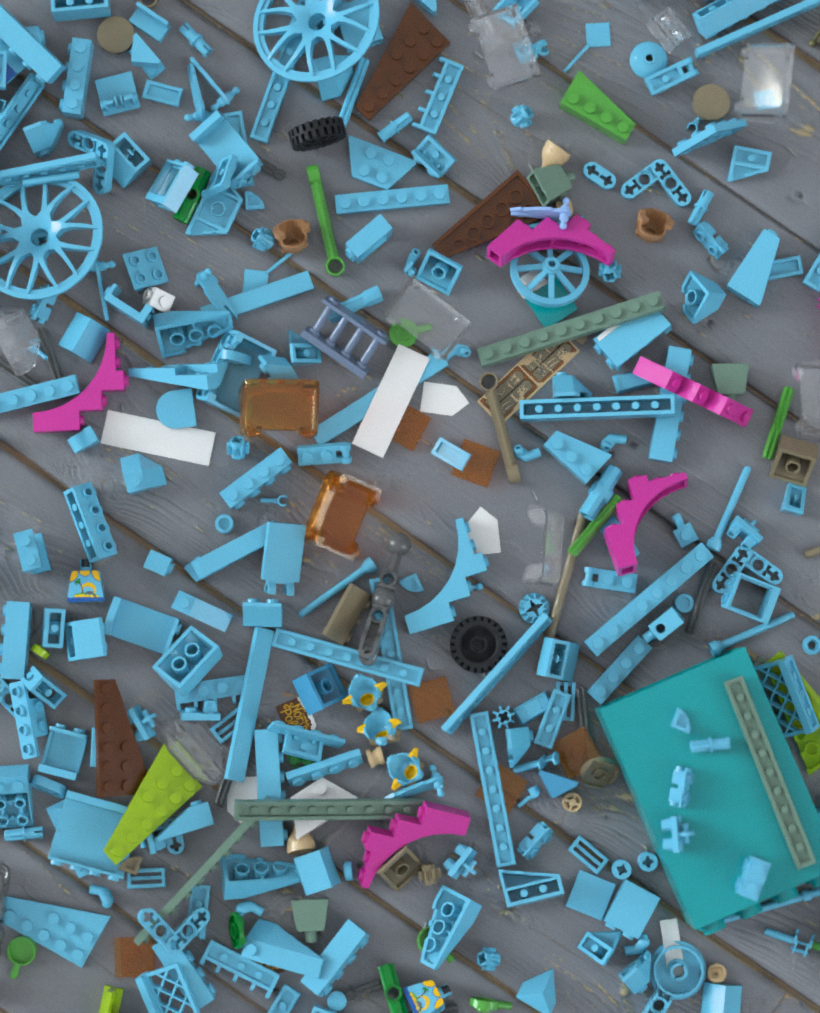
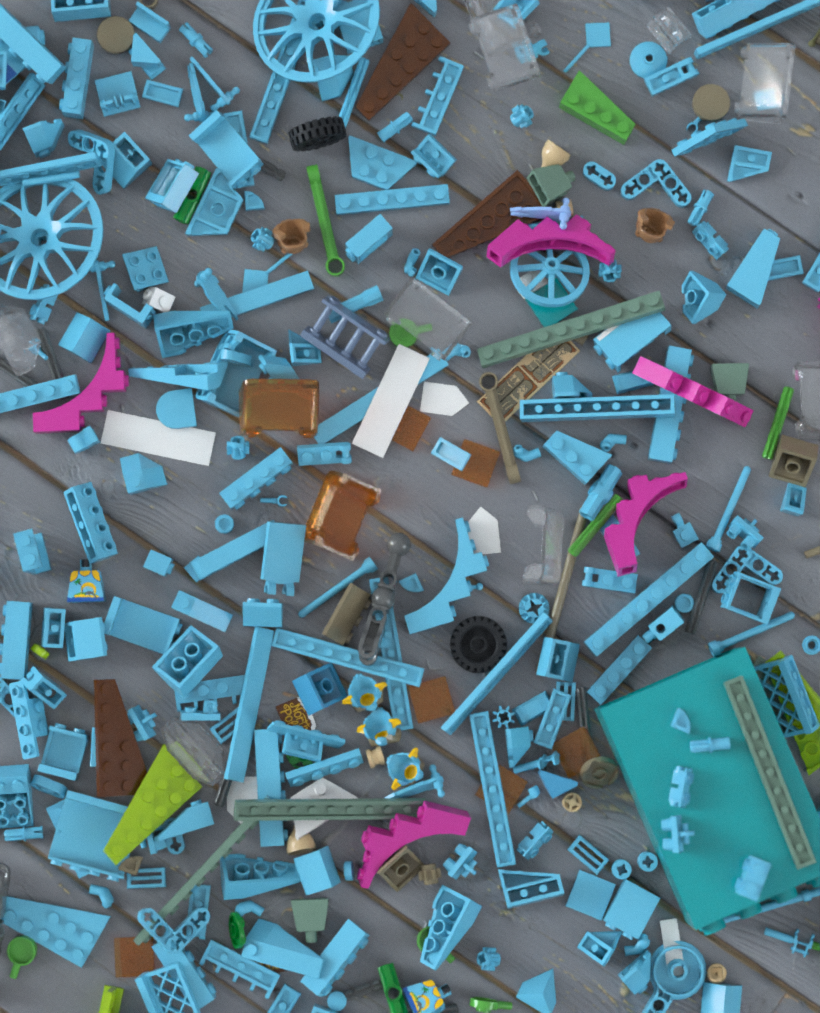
medium azure wing [200,154,238,199] -> none

